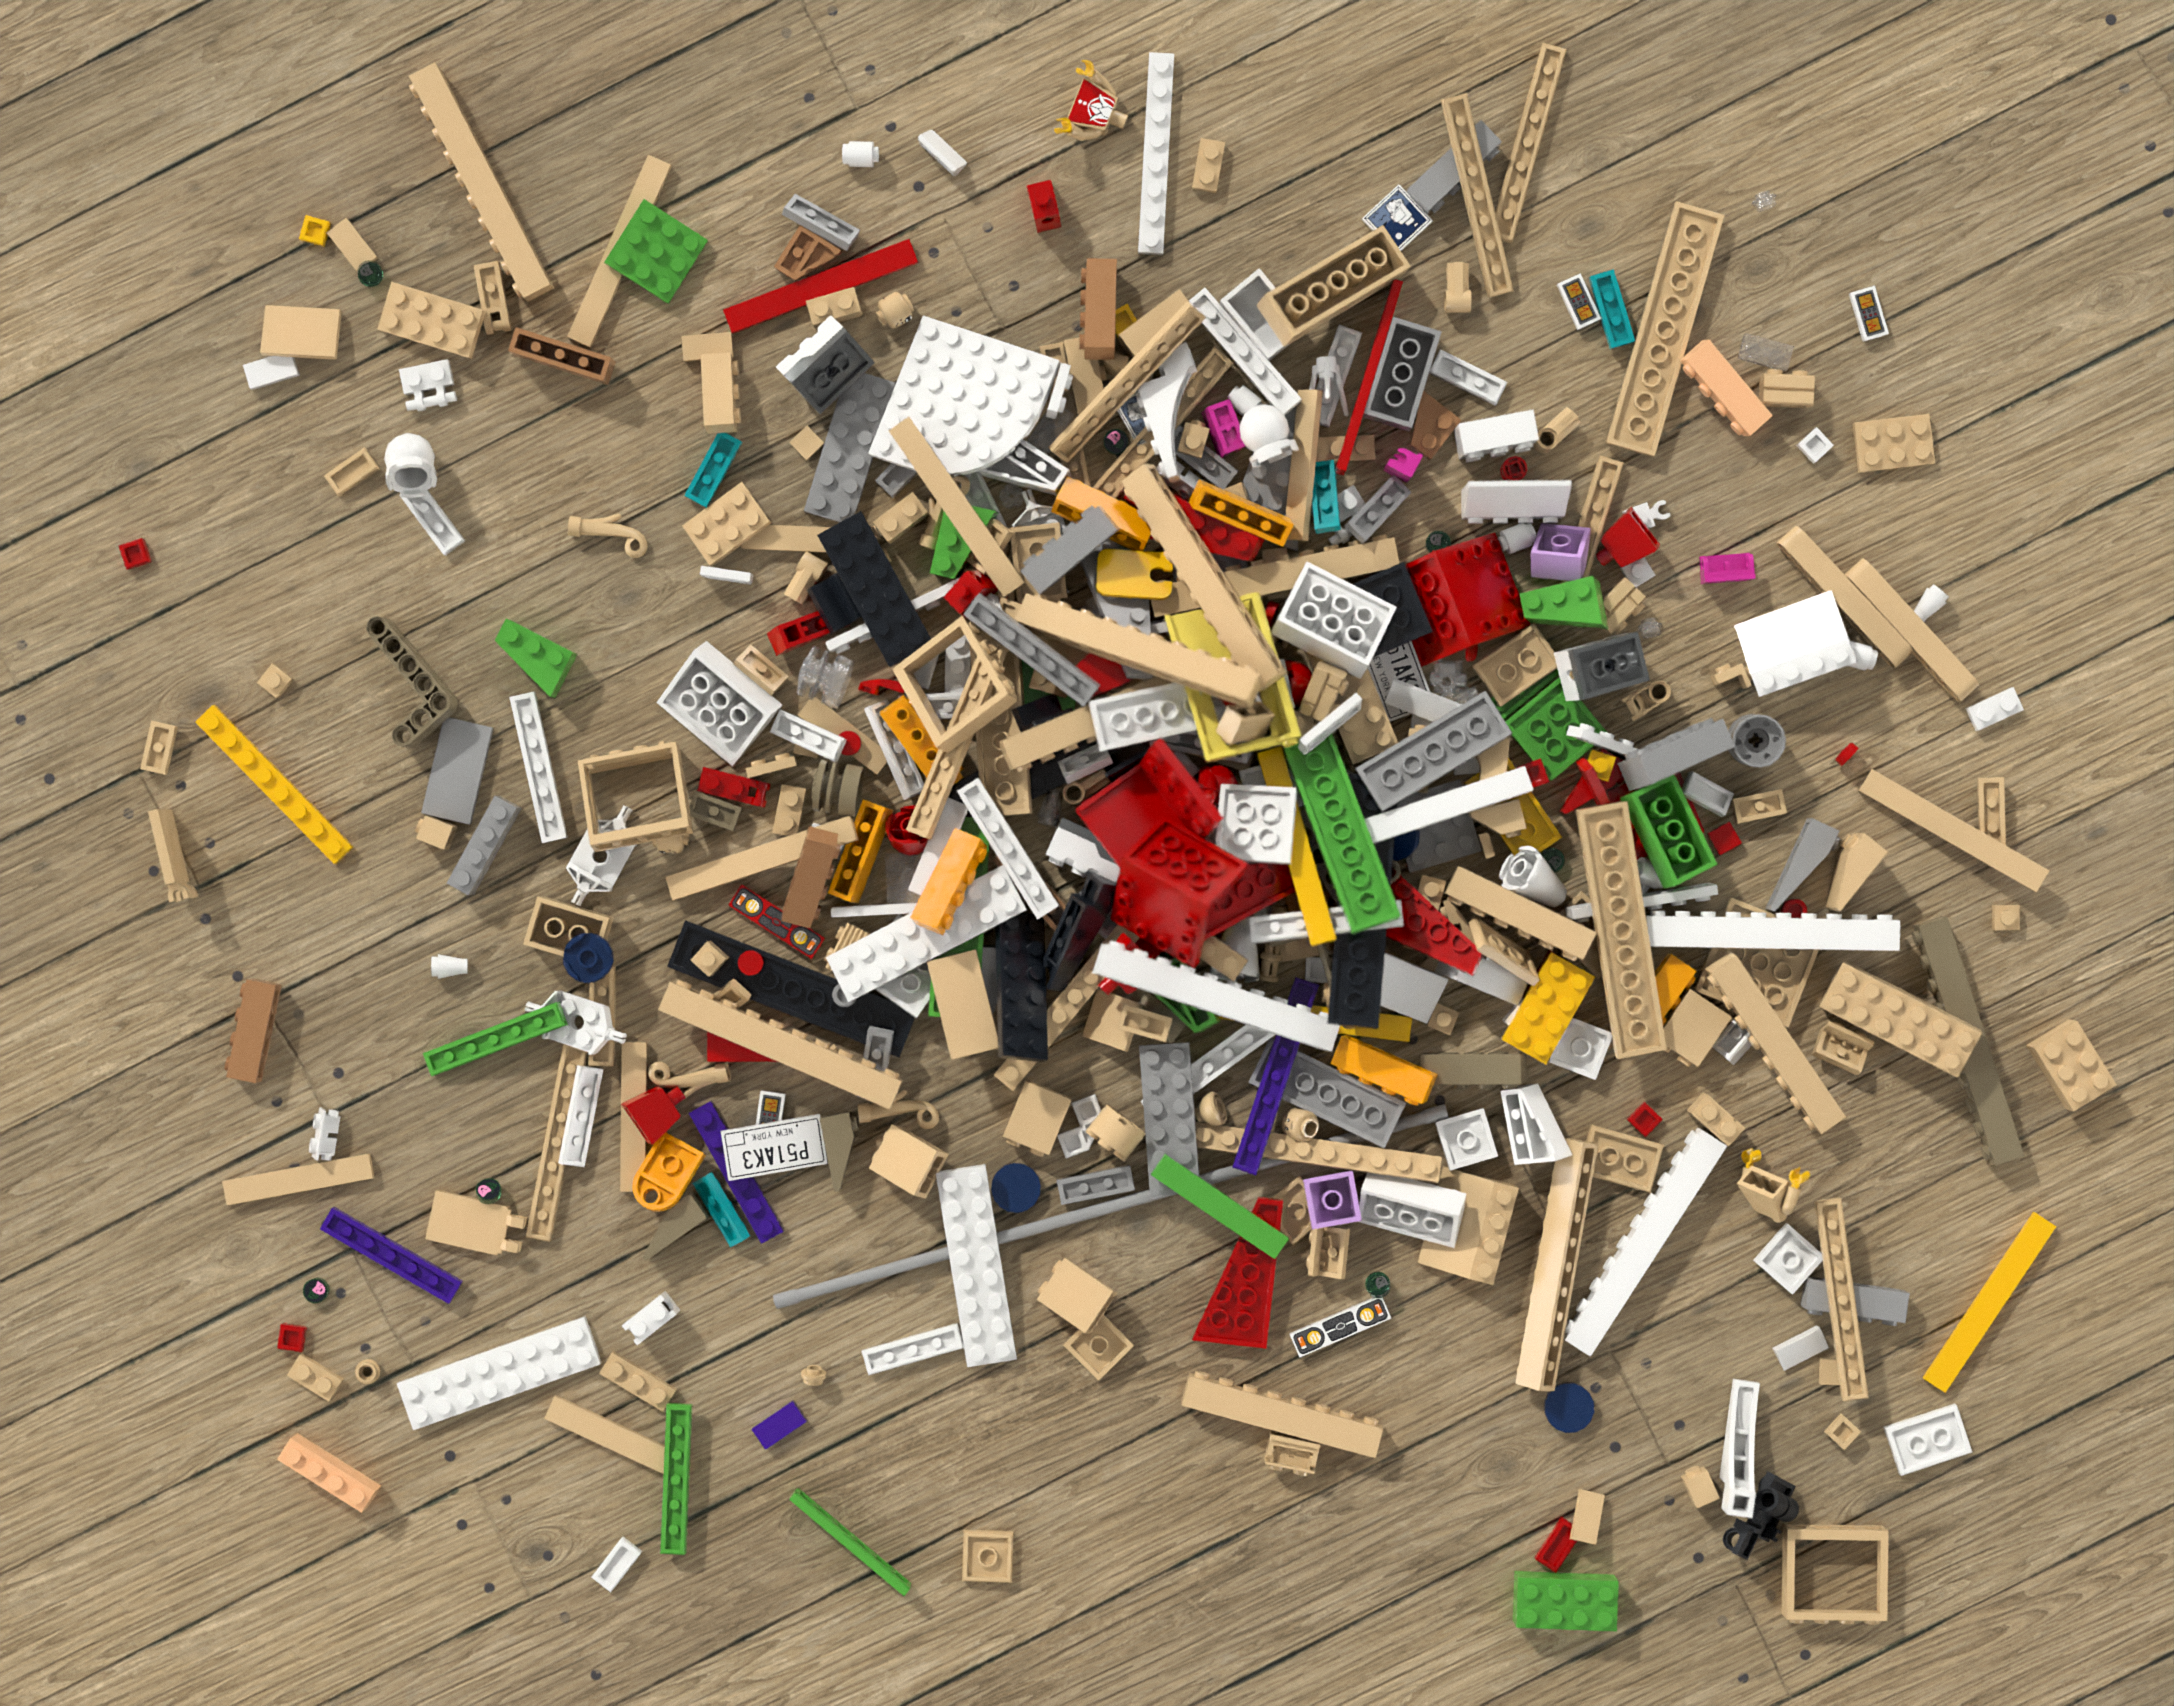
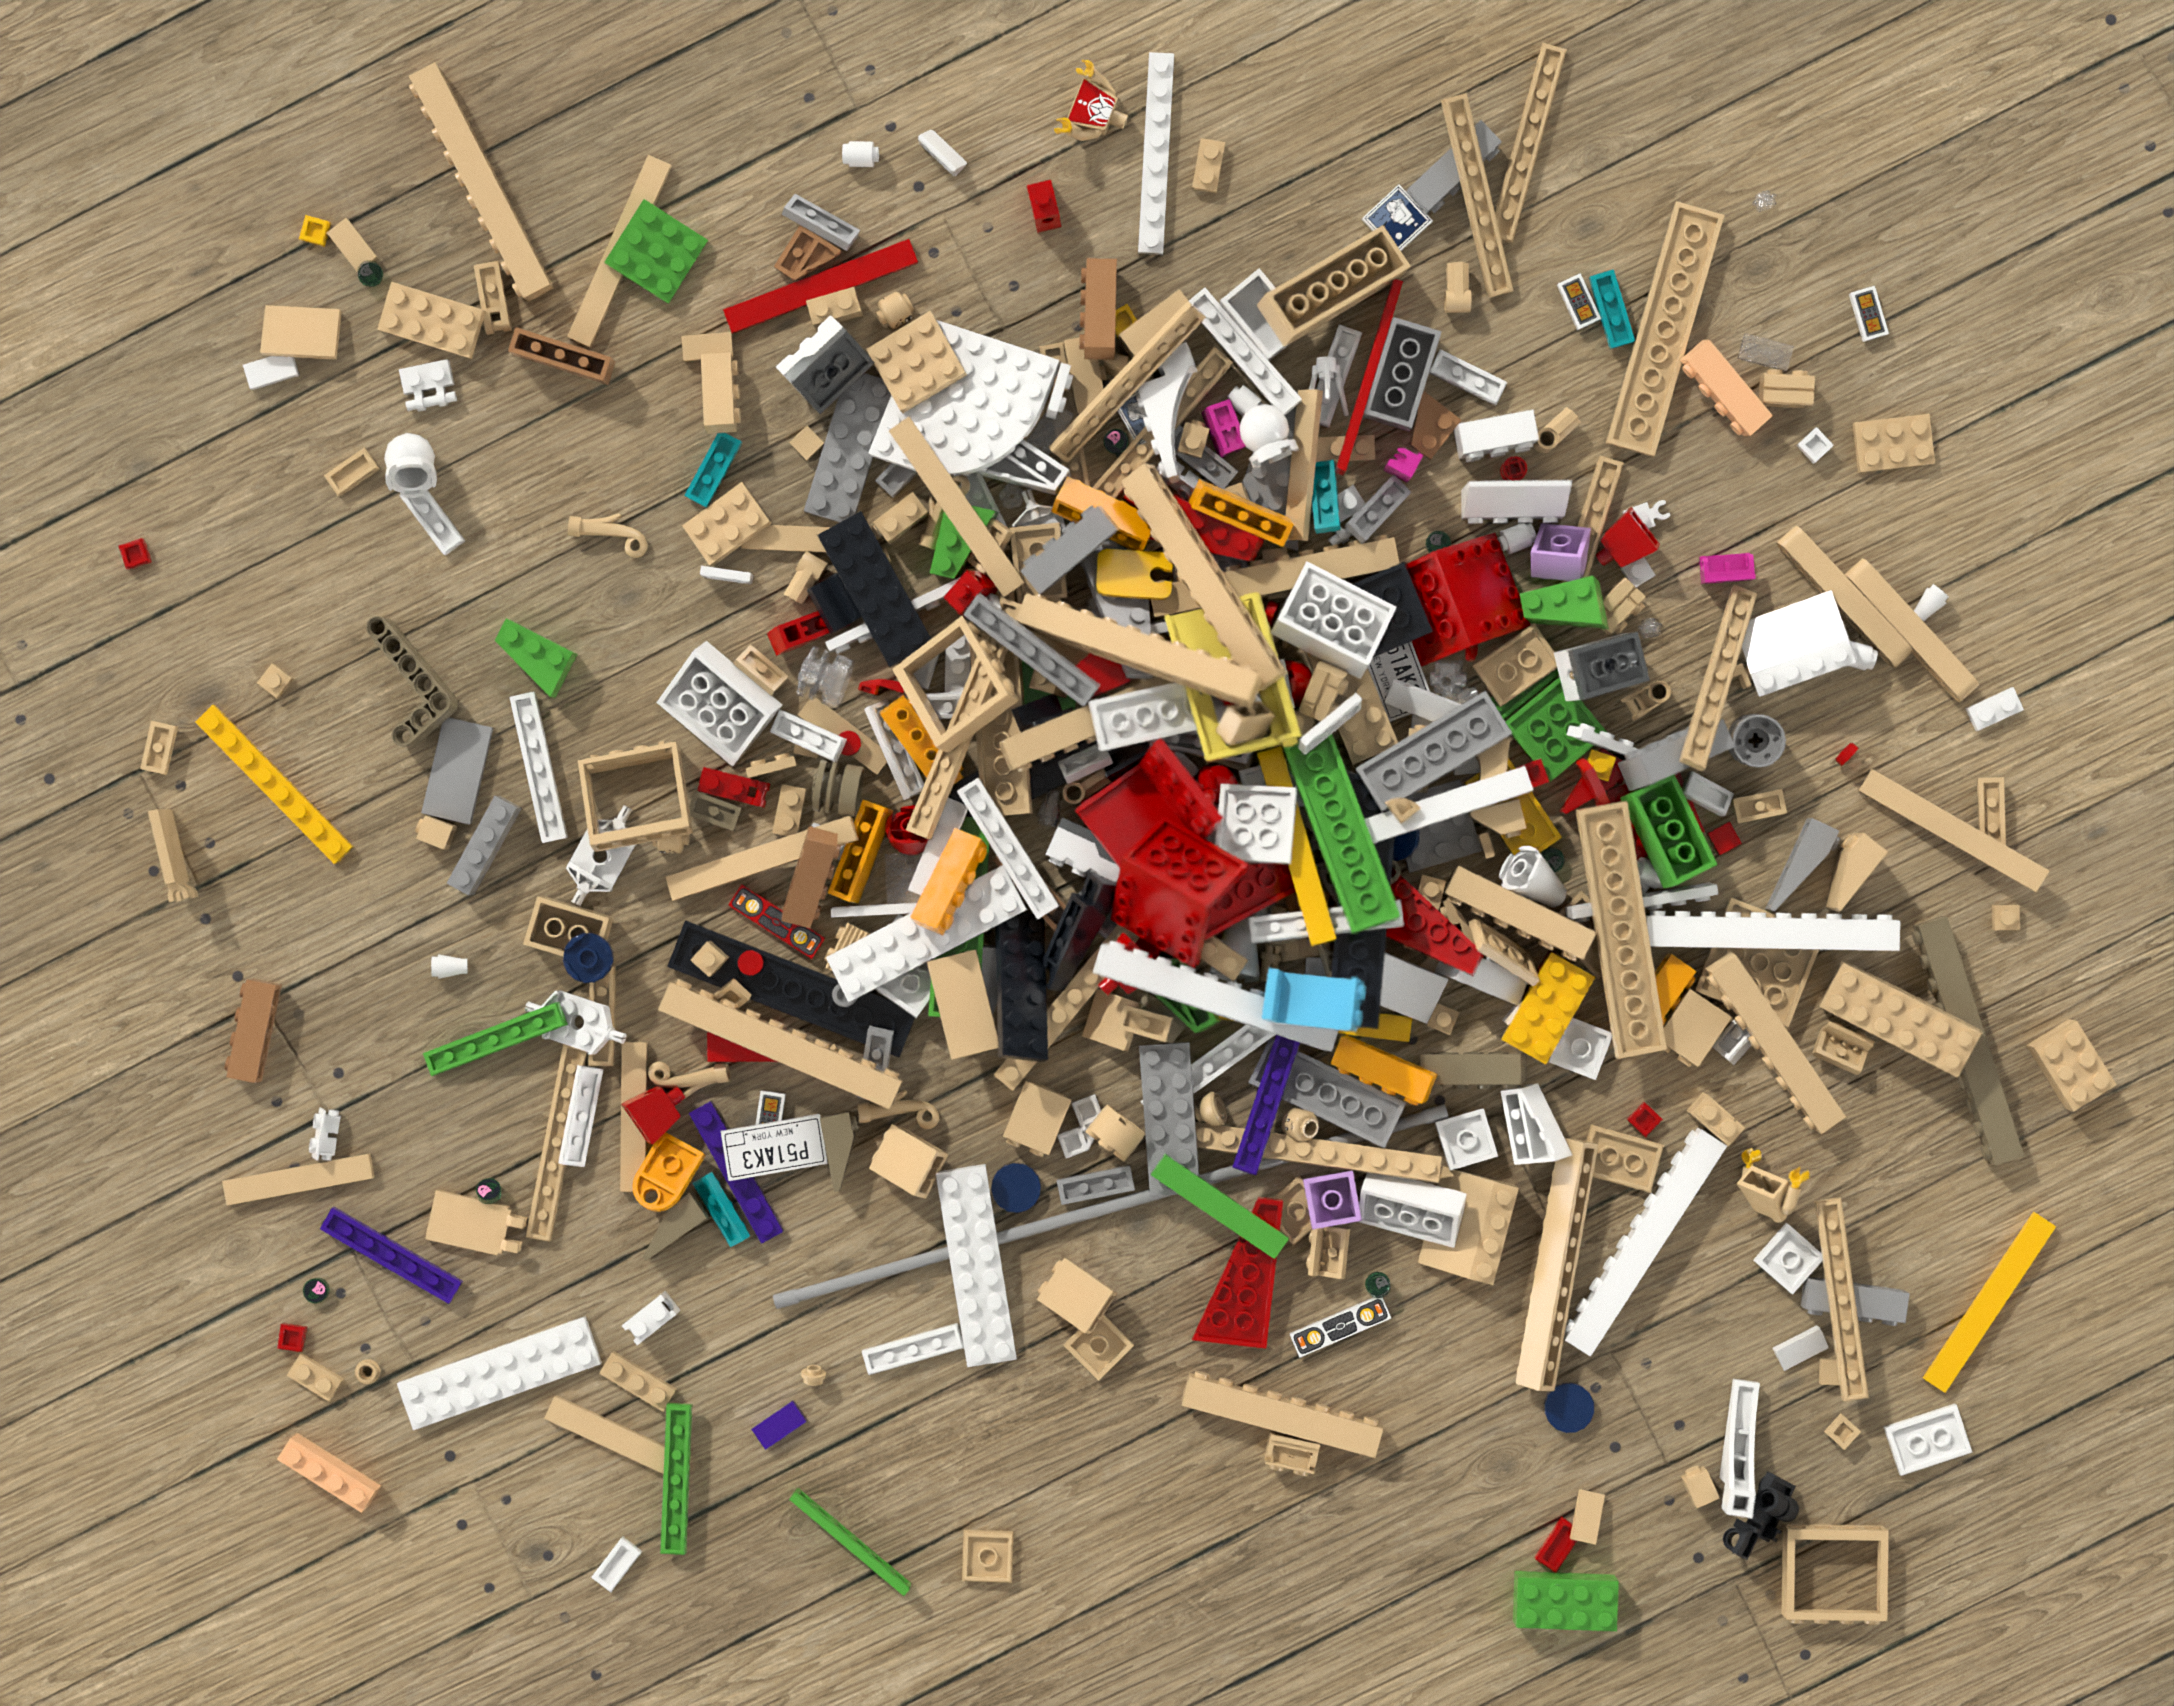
red tile [1781,899,1808,918] -> none
none -> tan plate [866,311,967,414]
none -> medium azure panel [1262,968,1366,1032]
none -> tan tile [1385,797,1421,824]
none -> tan tile [1679,585,1757,771]

